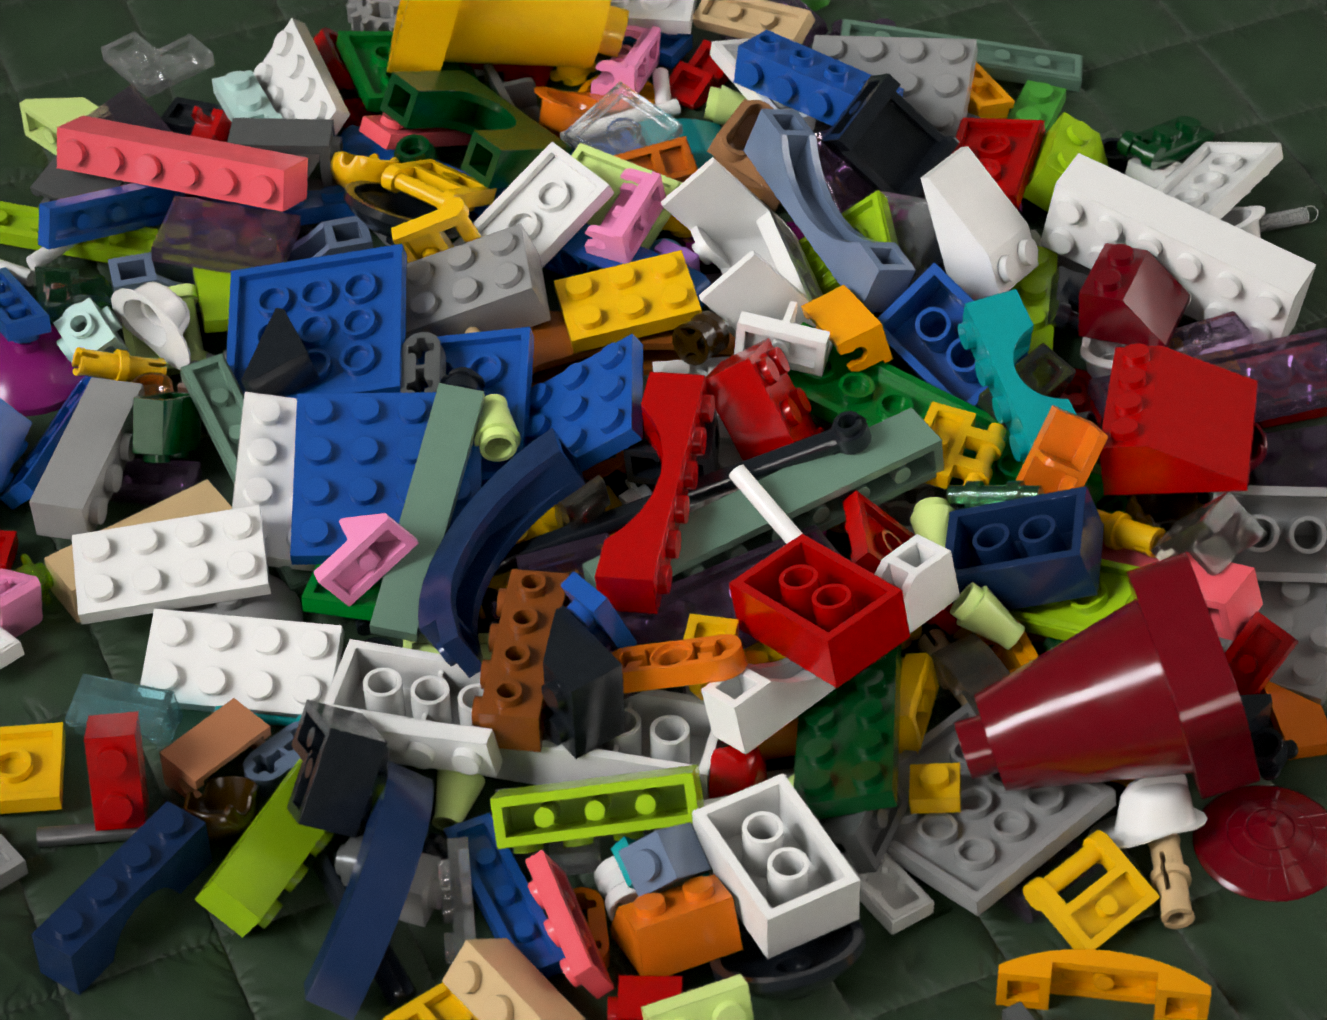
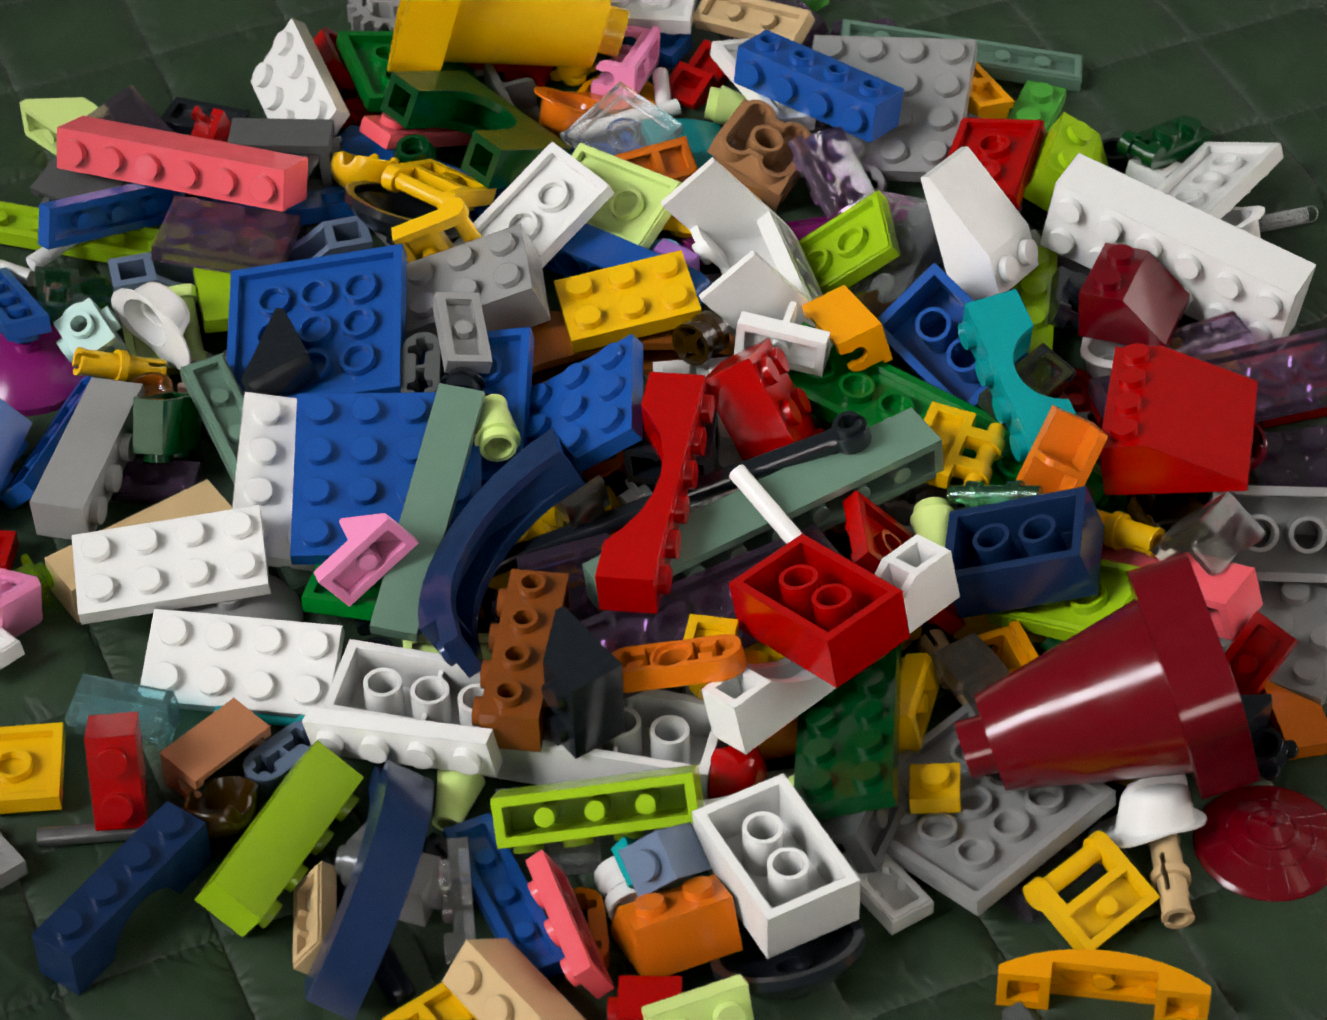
clear plate [101,31,215,98] -> none
light aqua plate [212,70,283,122] -> none
black brick [287,699,389,838] -> none
blue plate [560,571,637,650] -> none
bright pink hinge [584,168,666,264] -> none
sand blue arch [744,109,916,313] -> none
black panel [822,73,960,207] -> none
yellowish green cone [950,582,1025,650] -> none
none -> tan plate [293,861,337,975]
none -> light grey plate [432,292,493,374]

